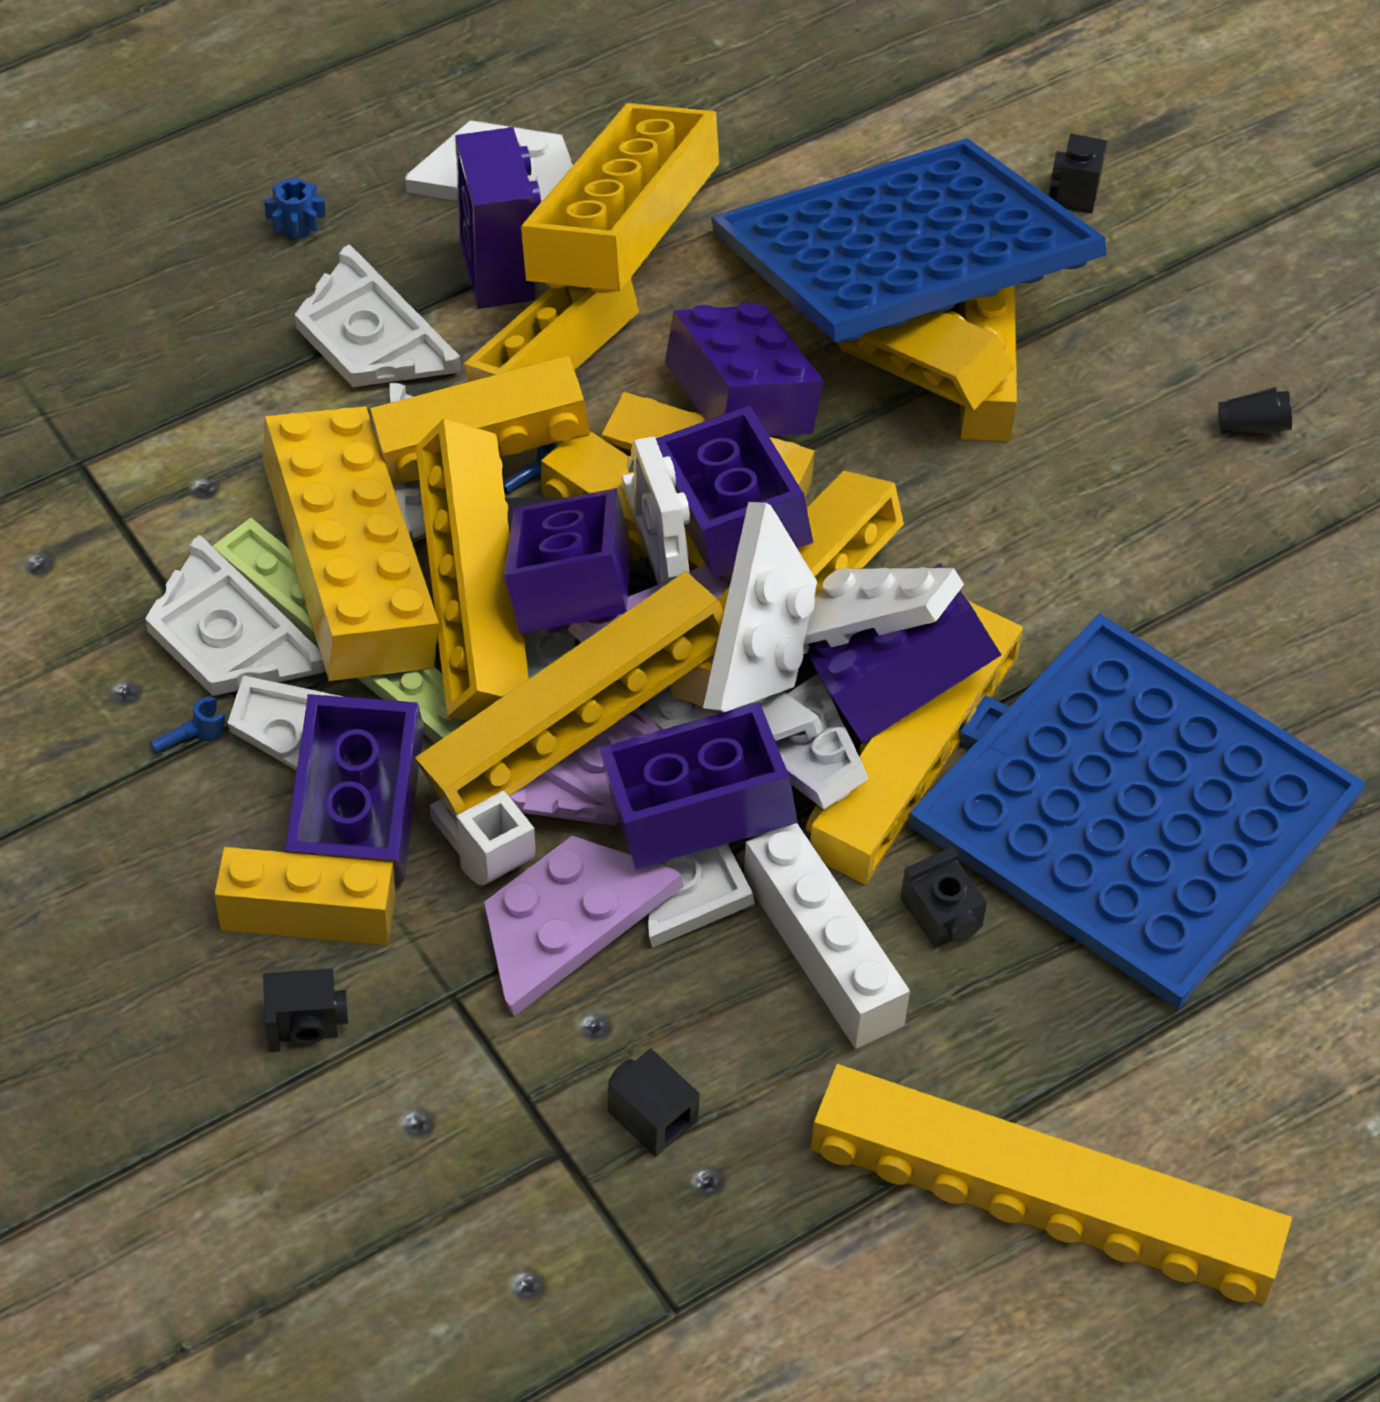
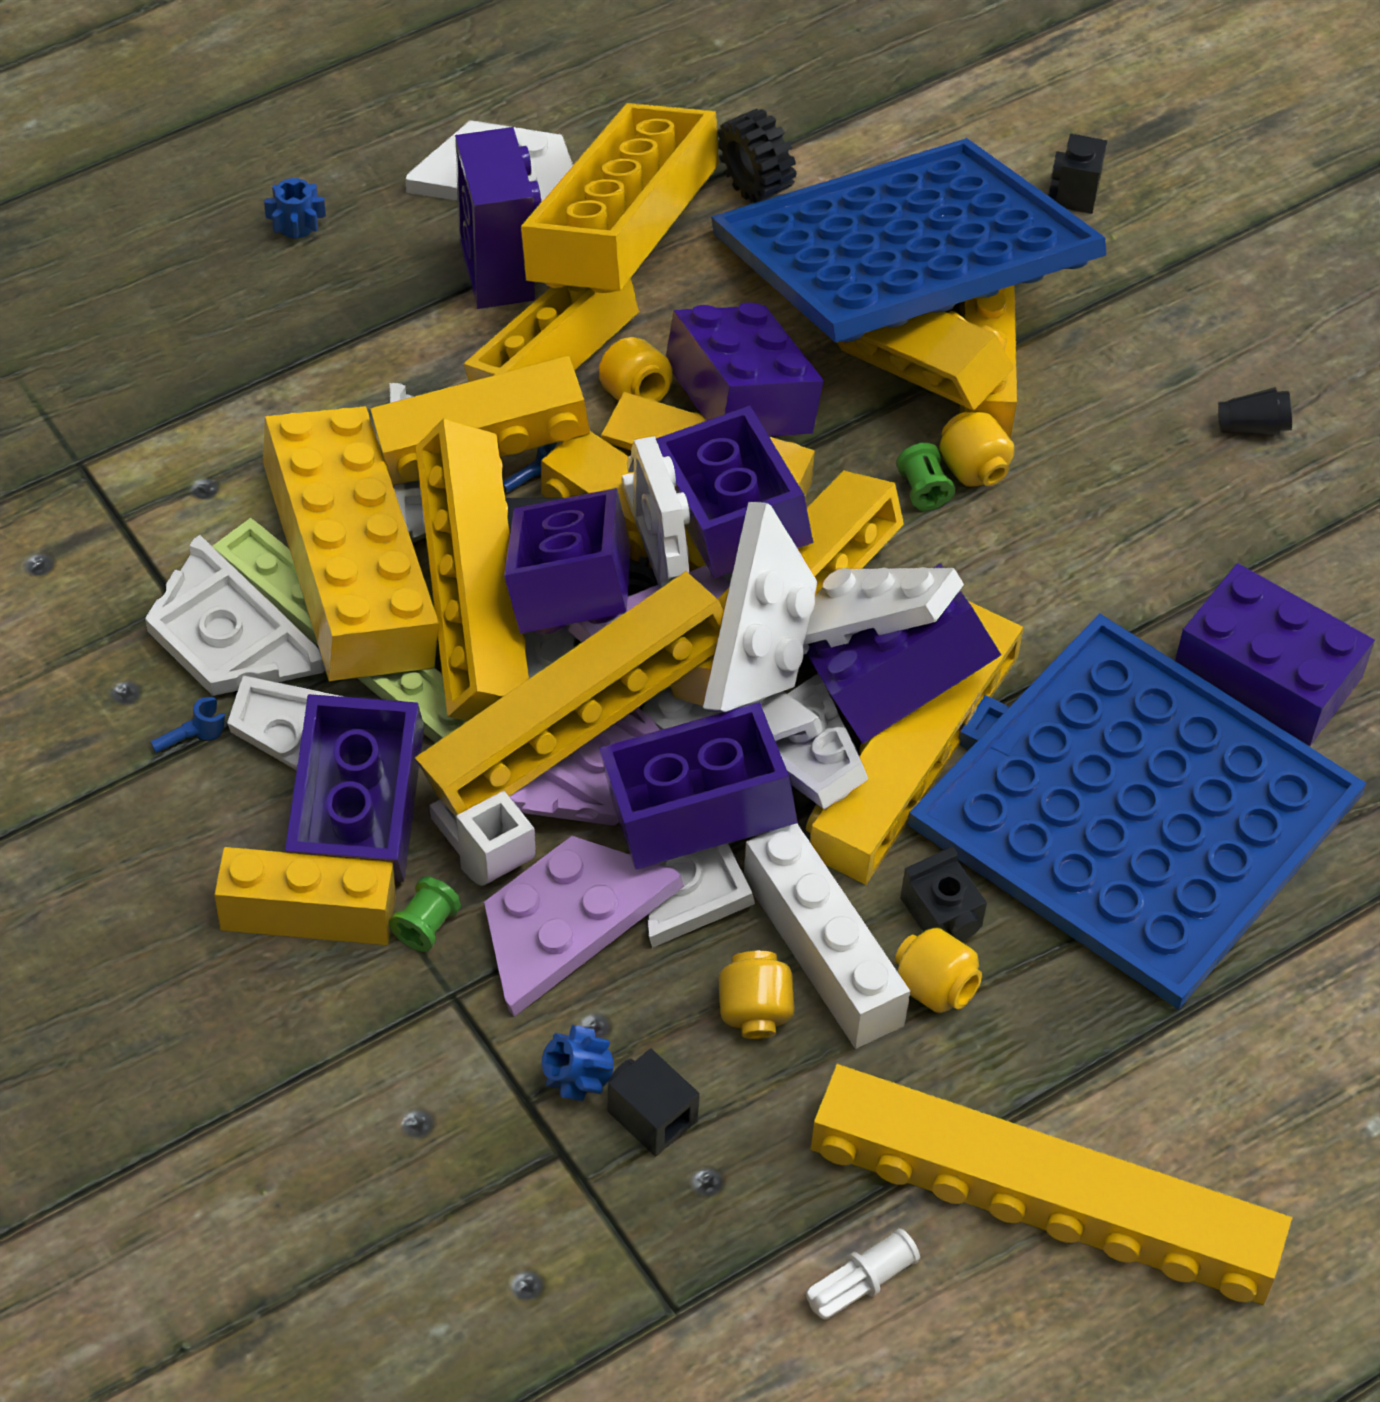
black brick [263,968,348,1053] -> none
white wing [295,244,461,387] -> none
none -> bright green bush [389,876,462,952]
none -> blue gear [542,1025,614,1101]
none -> yellow head [599,337,673,402]
none -> black tyre [717,108,797,203]
none -> yellow head [718,951,795,1039]
none -> white axle [806,1228,920,1319]
none -> yellow head [895,928,982,1013]
none -> bright green bush [896,443,955,511]
none -> yellow head [939,411,1015,487]
none -> dark purple brick [1175,563,1375,746]

